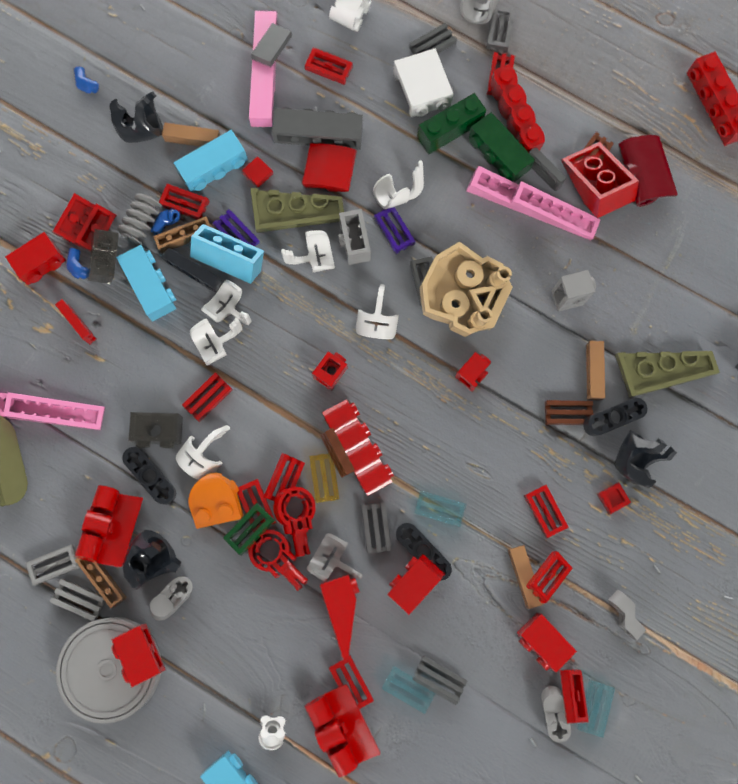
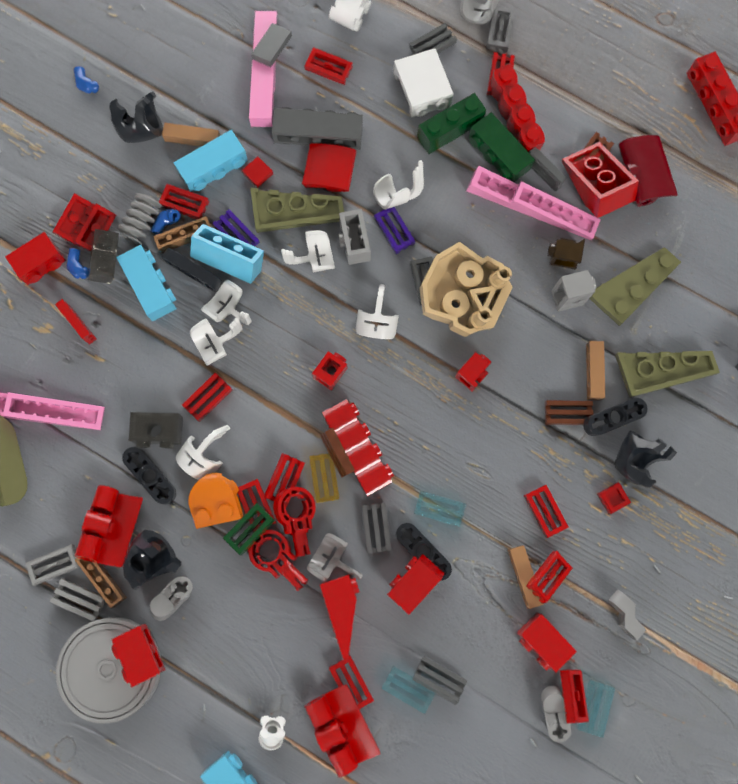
none -> dark brown window [547,238,585,270]
none -> olive wing [589,247,681,326]

